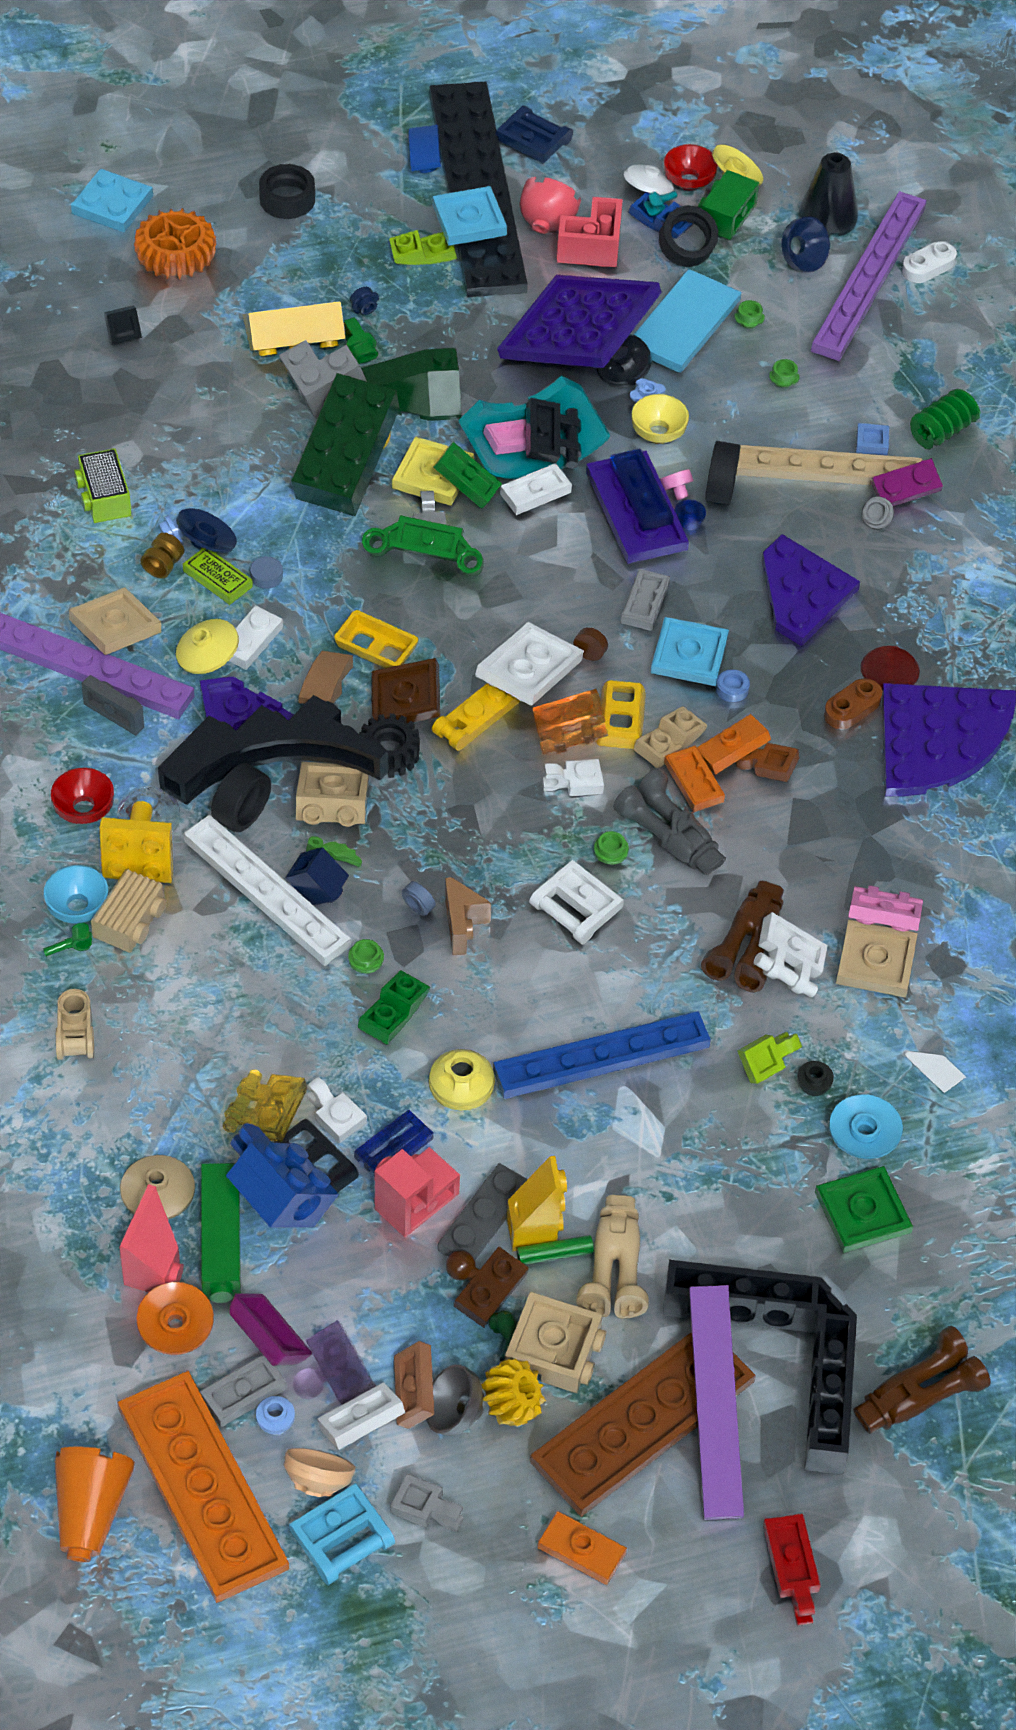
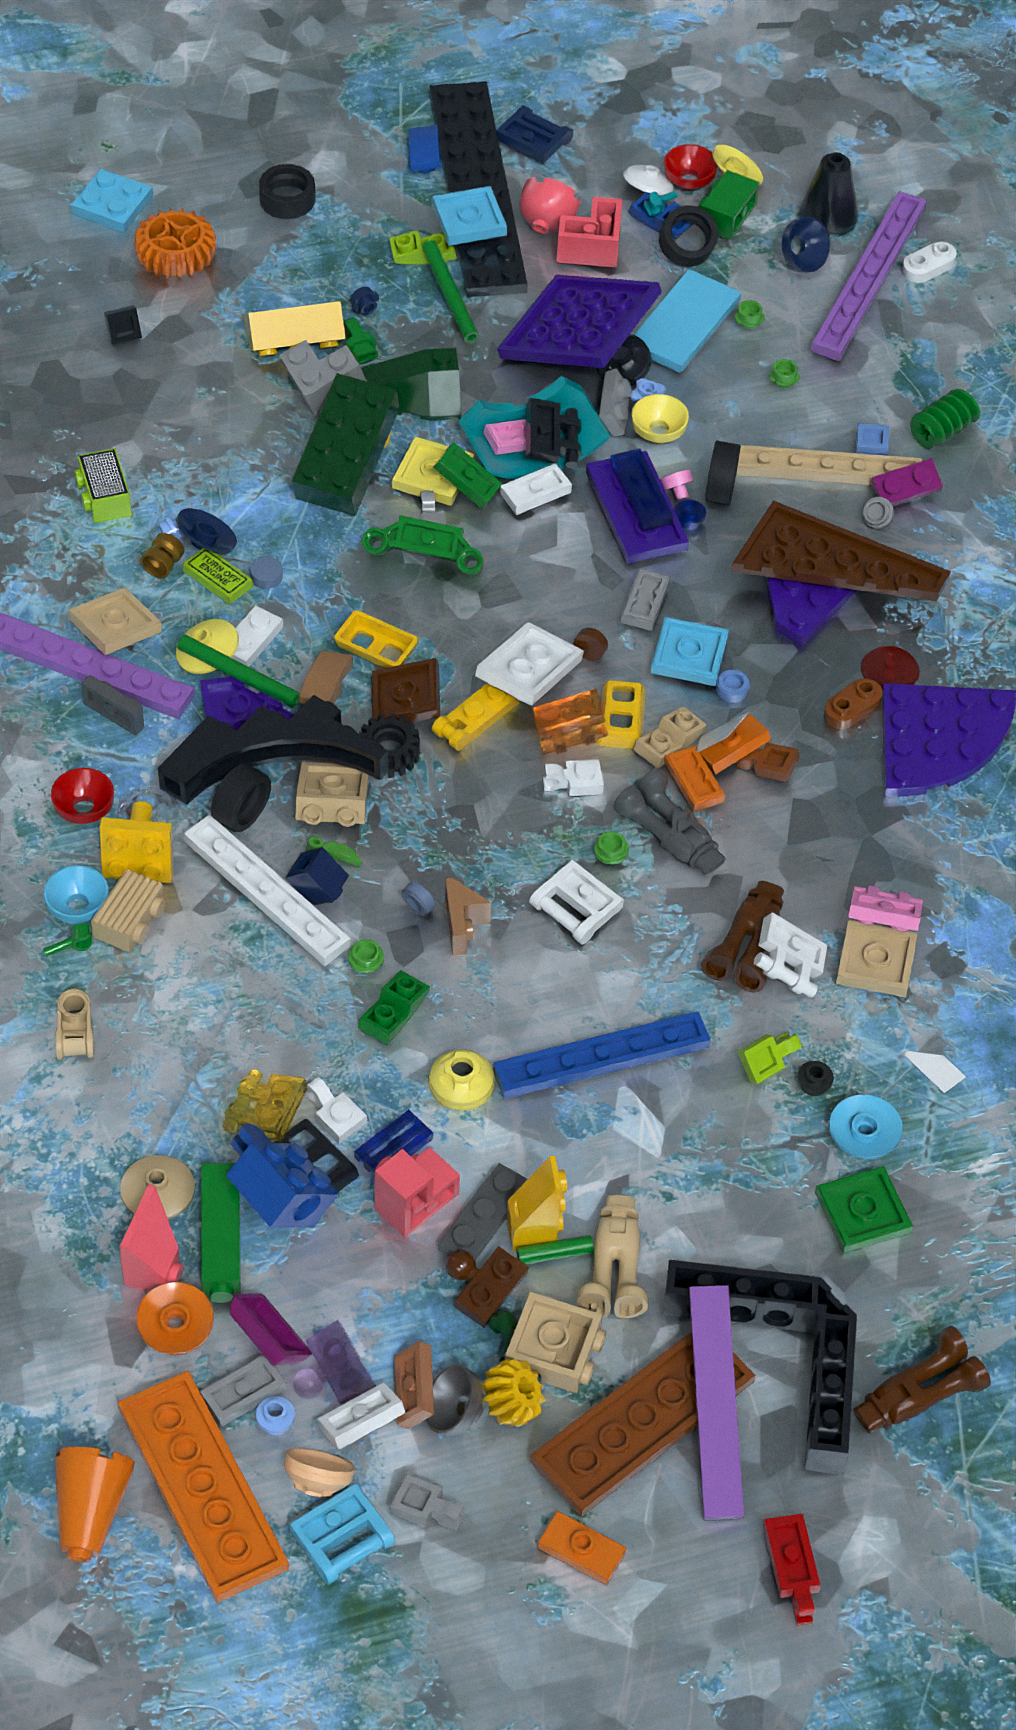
none -> green piece [177,634,301,708]
none -> green piece [422,240,479,342]
none -> light grey plate [599,369,632,437]
none -> white sticker [696,712,749,753]
none -> reddish brown wing [731,500,951,601]

